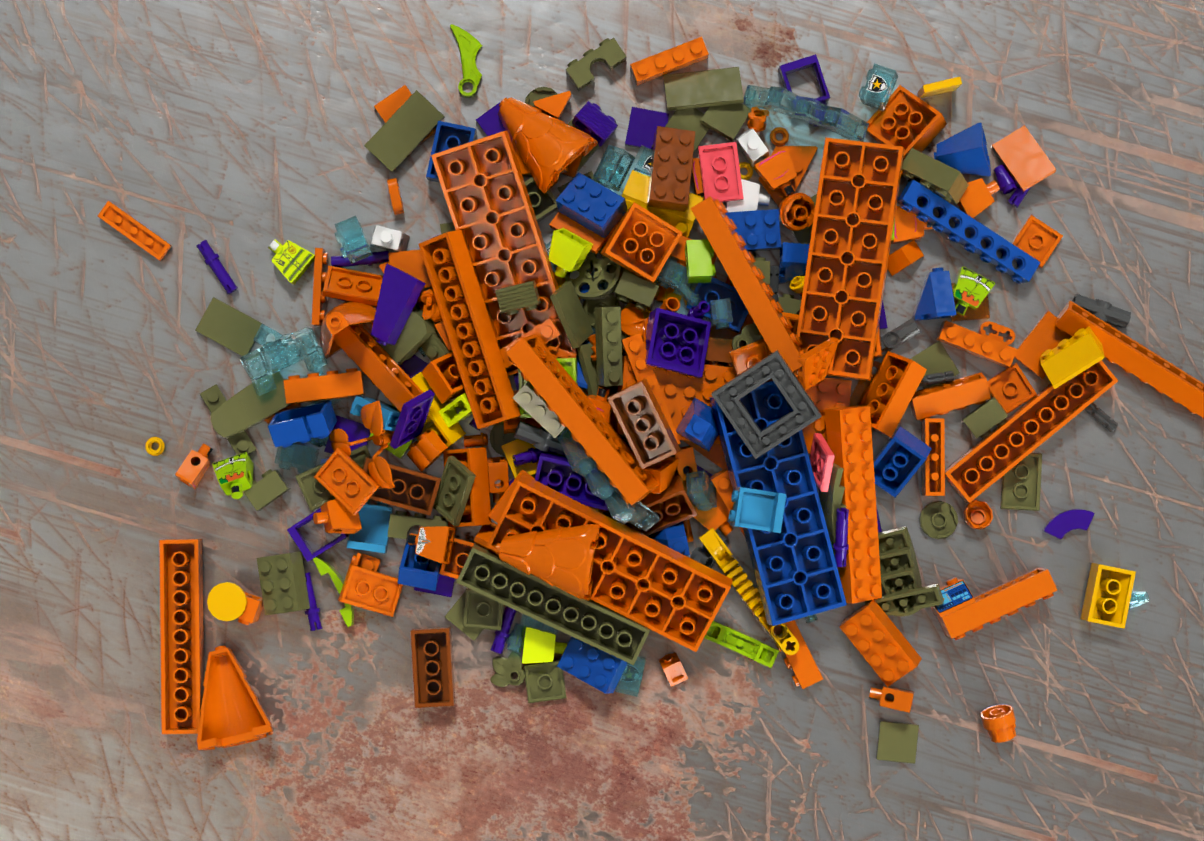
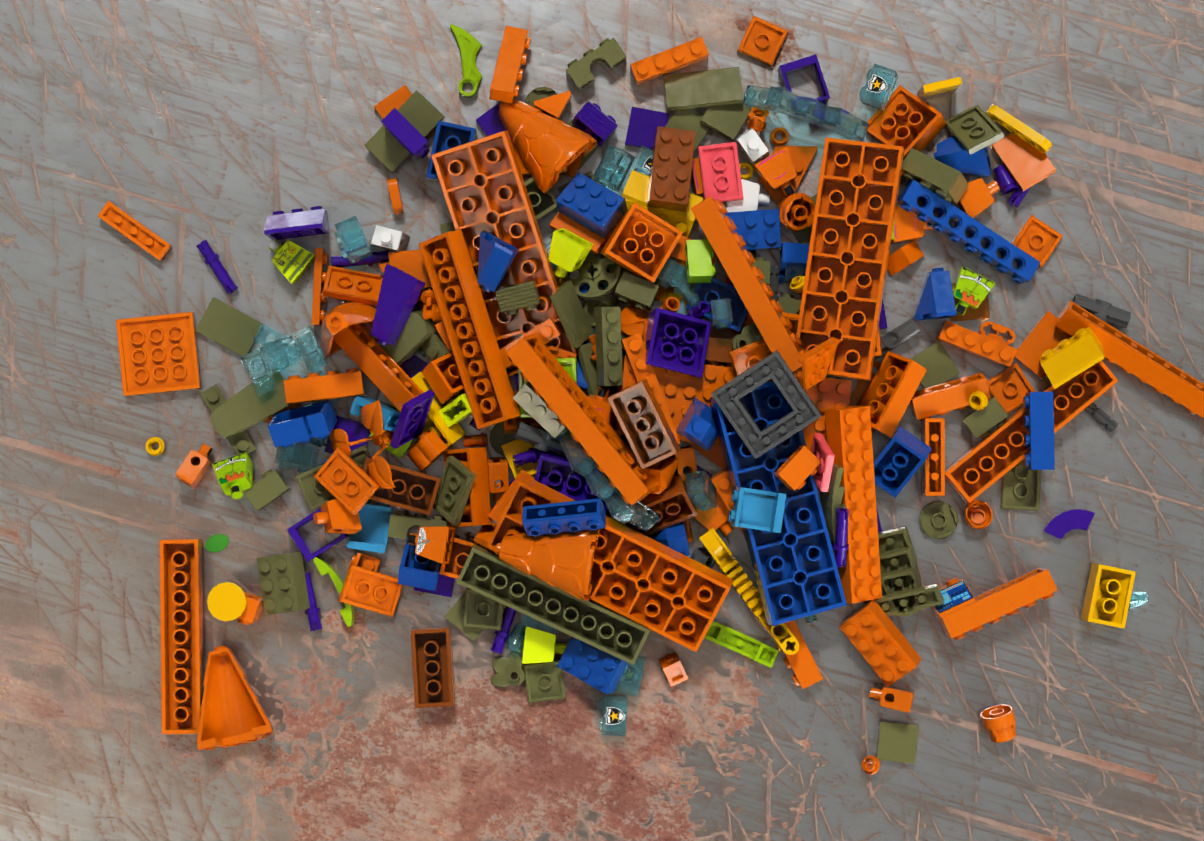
dark grey axle [918,371,954,387] -> none
none -> orange plate [116,312,201,396]
none -> bright green sticker [205,534,229,552]
none -> slope [264,206,330,241]
none -> dark purple window [381,108,431,160]
none -> blue slope [477,231,519,293]
none -> orange brick [490,26,531,104]
none -> blue brick [522,498,606,536]
none -> clear light blue brick [599,694,628,736]
none -> orange tile [737,15,788,67]
none -> orange brick [774,445,821,491]
none -> orange plate [861,755,880,775]
none -> olive tile [945,105,1004,155]
none -> yellow plate [969,391,988,410]
none -> yellow beam [986,104,1052,153]
none -> blue brick [1023,392,1055,470]

